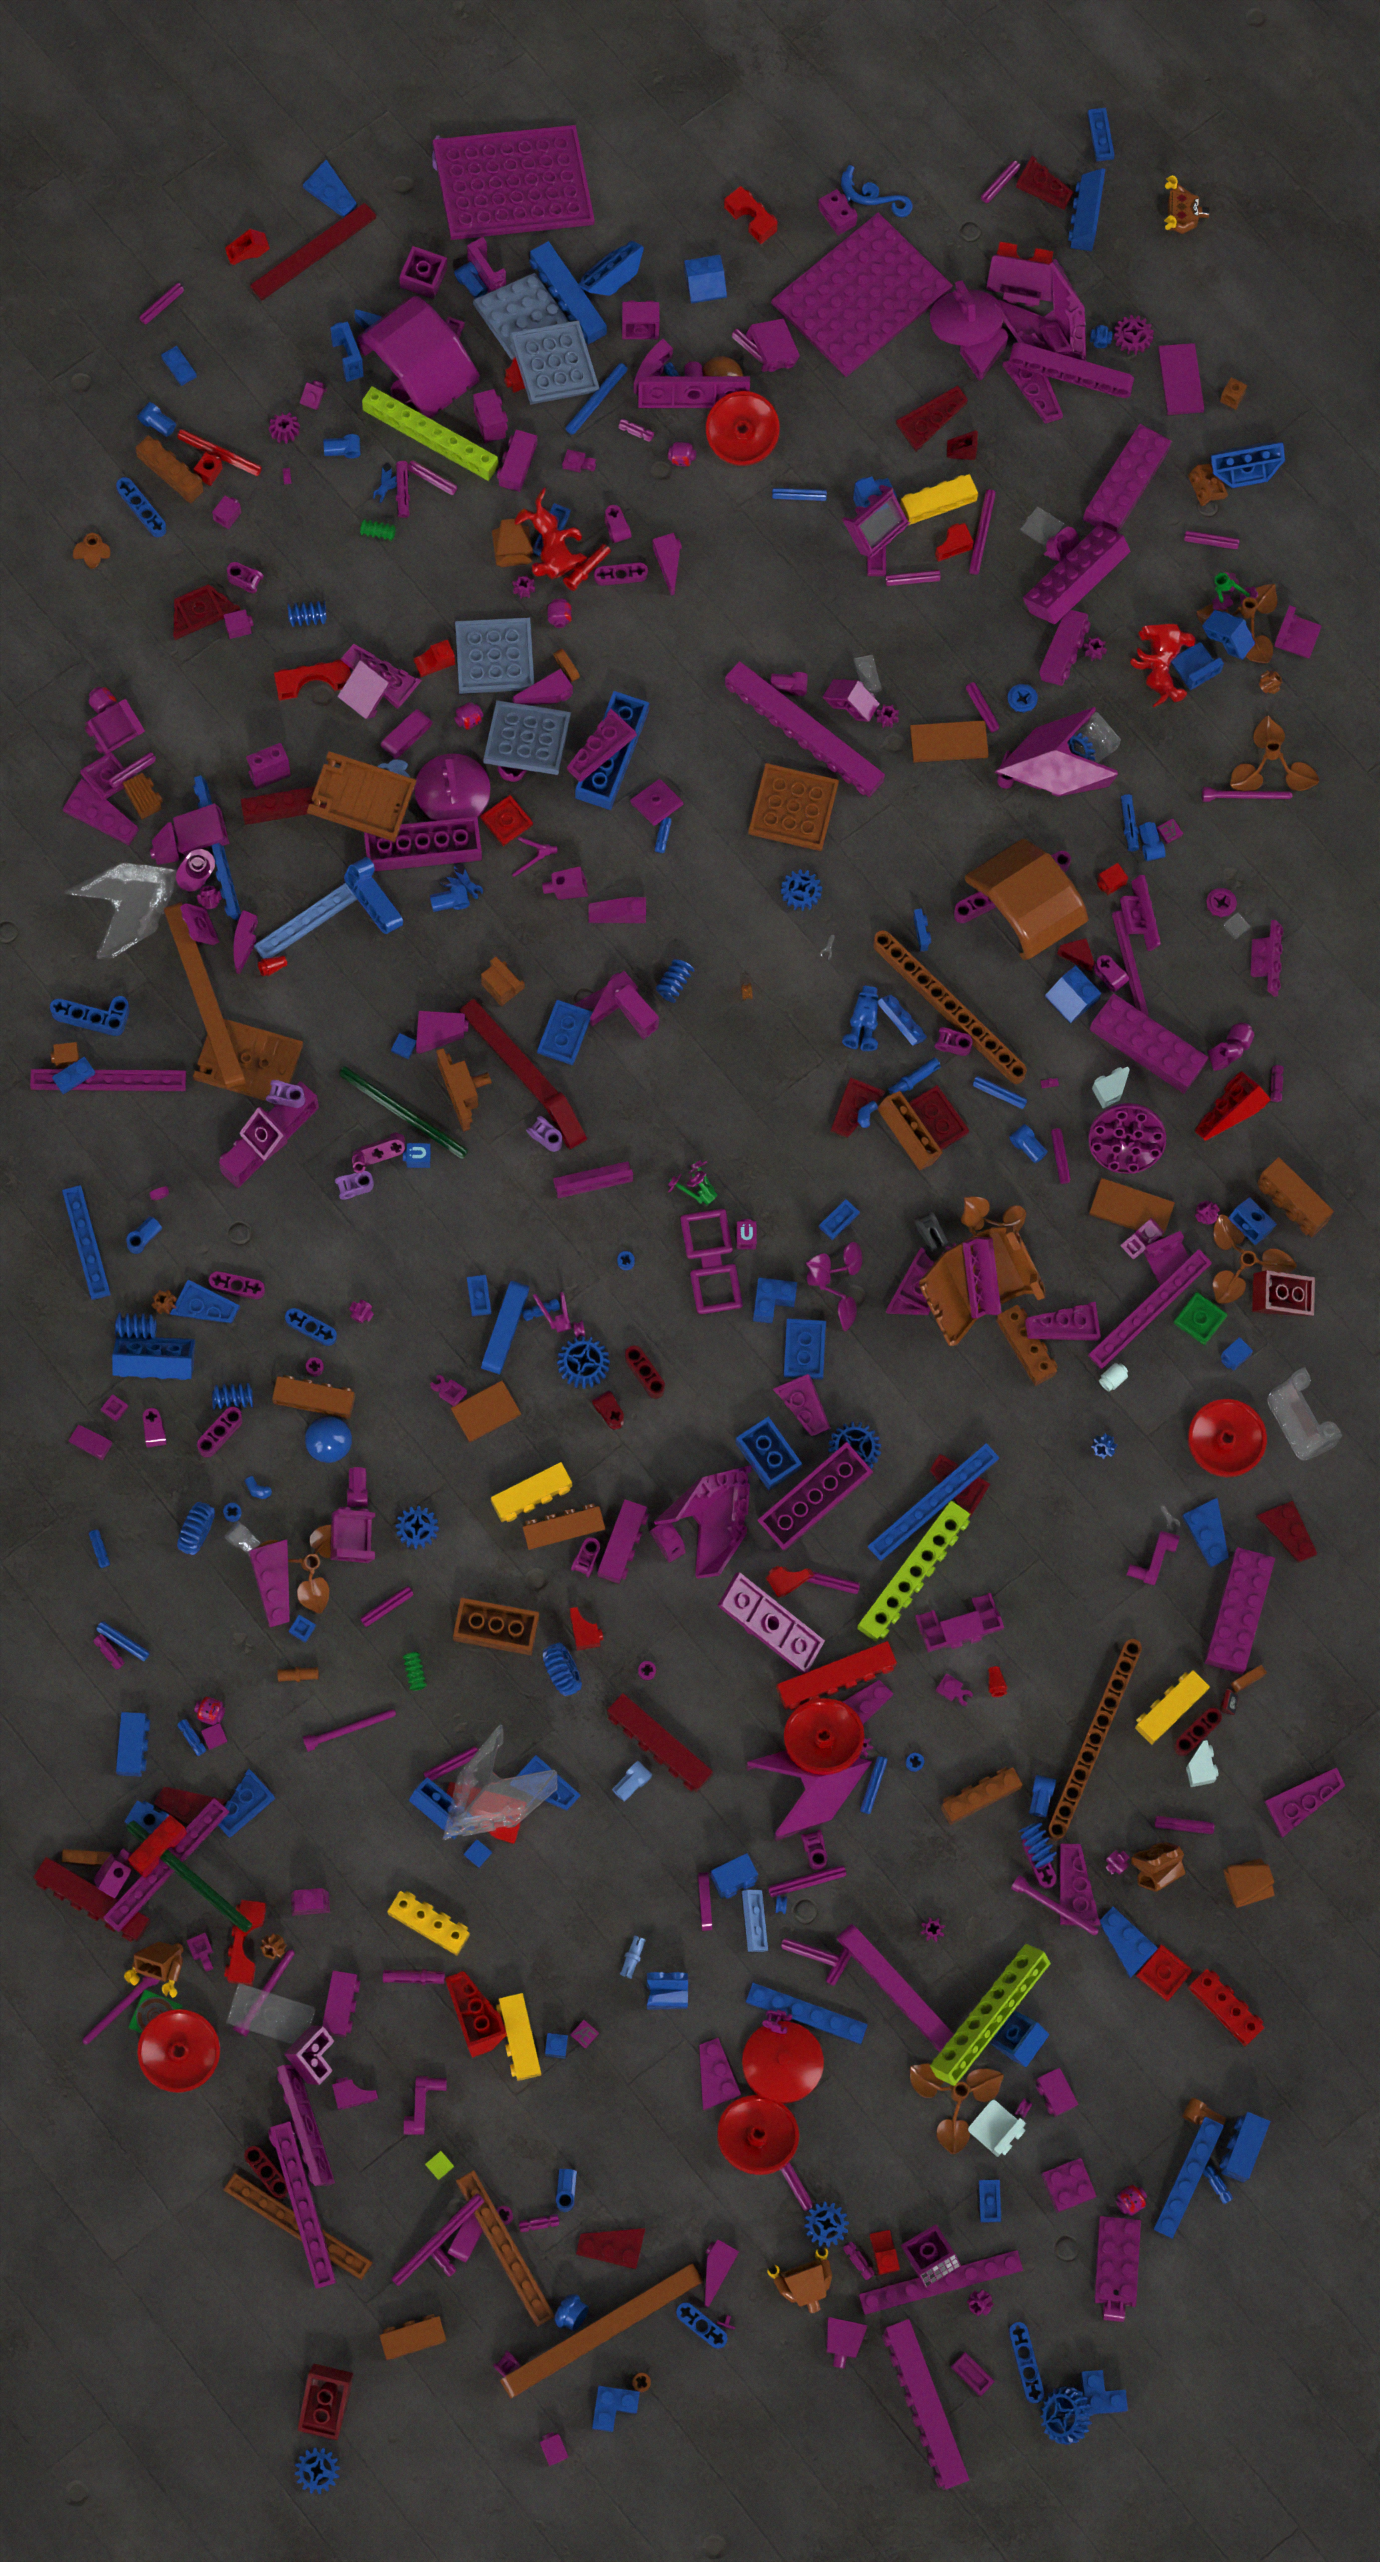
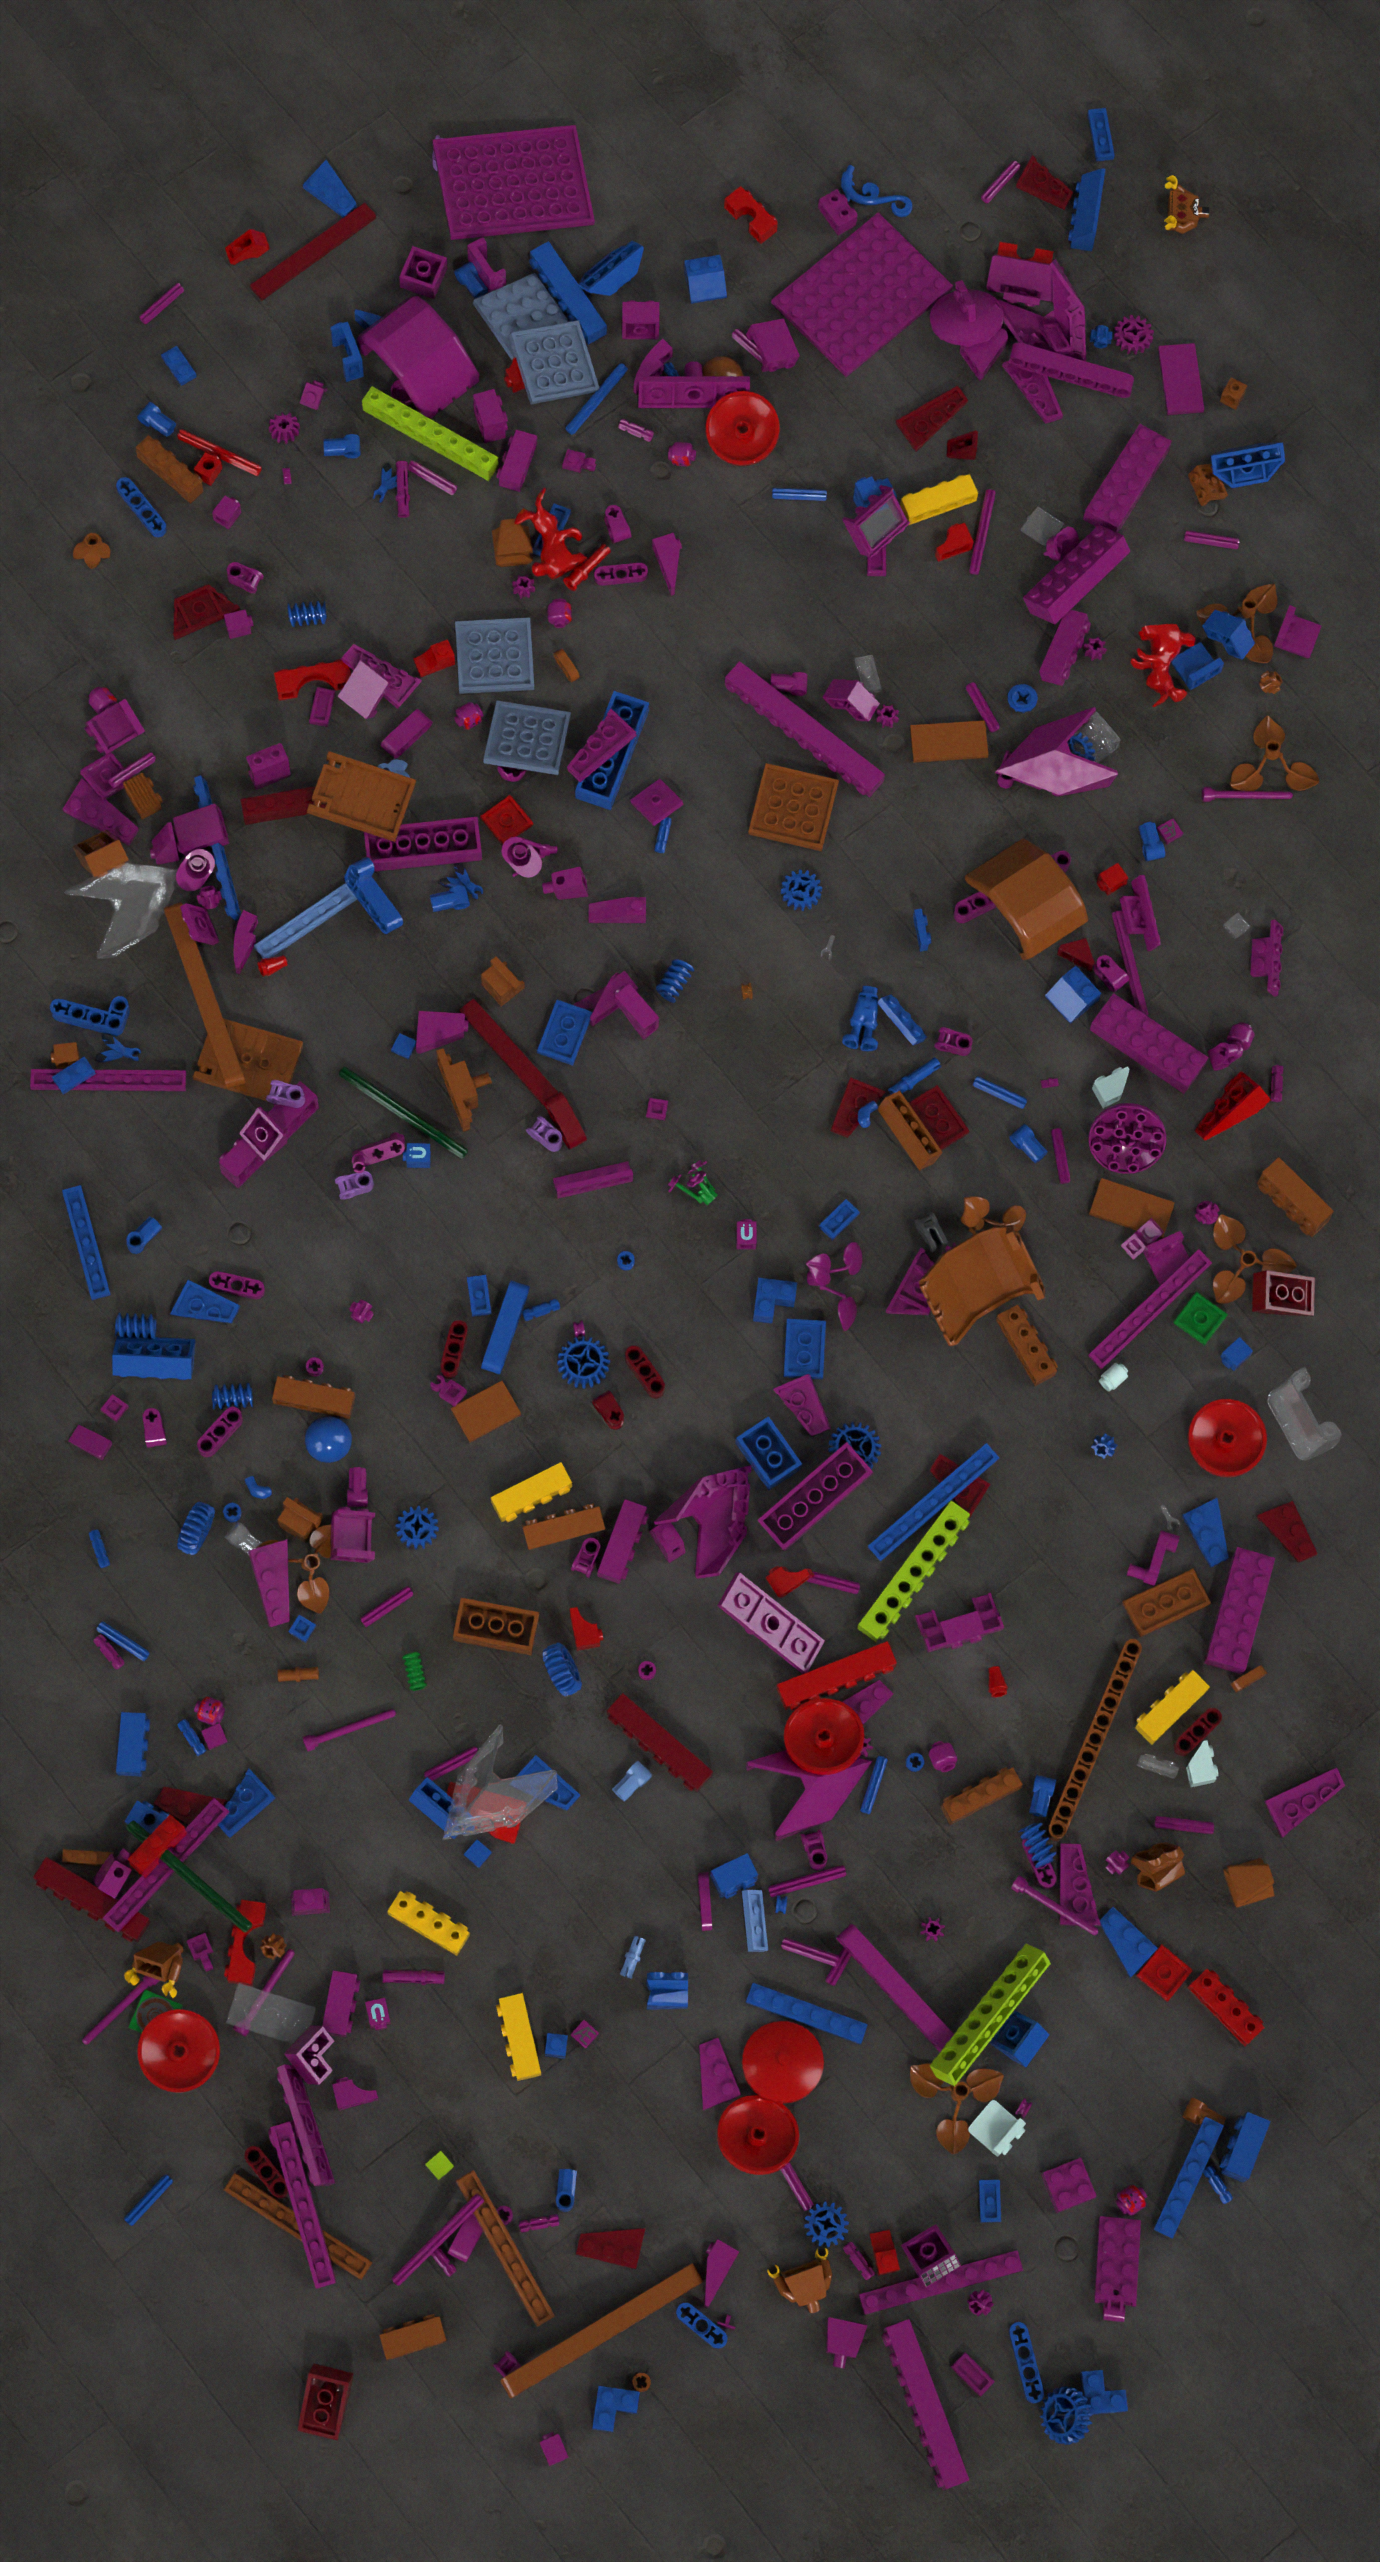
magenta tile [149,1186,170,1201] -> none
dark orange gear [151,1290,177,1315] -> none
blue beam [285,1308,337,1346] -> none
blue gear [295,2448,340,2494] -> none
green piece [360,519,396,541] -> none
magenta beam [404,2076,447,2135] -> none
magenta bracket [415,754,491,821] -> none
magenta tile [445,317,465,338] -> none
red wedge [445,1971,507,2058] -> none
magenta slope [513,669,573,706] -> none
magenta plant [533,1292,572,1333] -> none
blue piece [555,2294,589,2331] -> none
magenta bar [680,1209,743,1314] -> none
magenta piece [762,2009,792,2034] -> none
dark orange beam [873,930,1027,1084] -> none
magenta axle [885,570,941,586] -> none
magenta plate [936,1673,973,1707] -> none
magenta fence [963,1237,1001,1319] -> none
magenta wing [1025,1301,1101,1341] -> none
magenta brick [1035,2067,1078,2117] -> none
blue pin [1121,795,1140,851] -> none
magenta gear [1206,888,1237,918] -> none
plant [1212,572,1258,611] -> none
slope [1220,1689,1239,1715] -> none
blue brick [1228,1197,1277,1245] -> none
none -> dark orange brick [72,829,129,878]
none -> blue piece [96,1034,141,1062]
none -> blue axle [124,2174,173,2226]
none -> dark orange plate [277,1497,323,1543]
none -> magenta tile [309,687,336,727]
none -> magenta brick [365,1998,391,2031]
none -> dark red beam [441,1320,468,1379]
none -> magenta piece [501,837,542,878]
none -> magenta tile [646,1098,668,1121]
none -> magenta head [928,1741,958,1772]
none -> dark orange tile [1122,1568,1211,1637]
none -> clear plate [1137,1754,1179,1779]

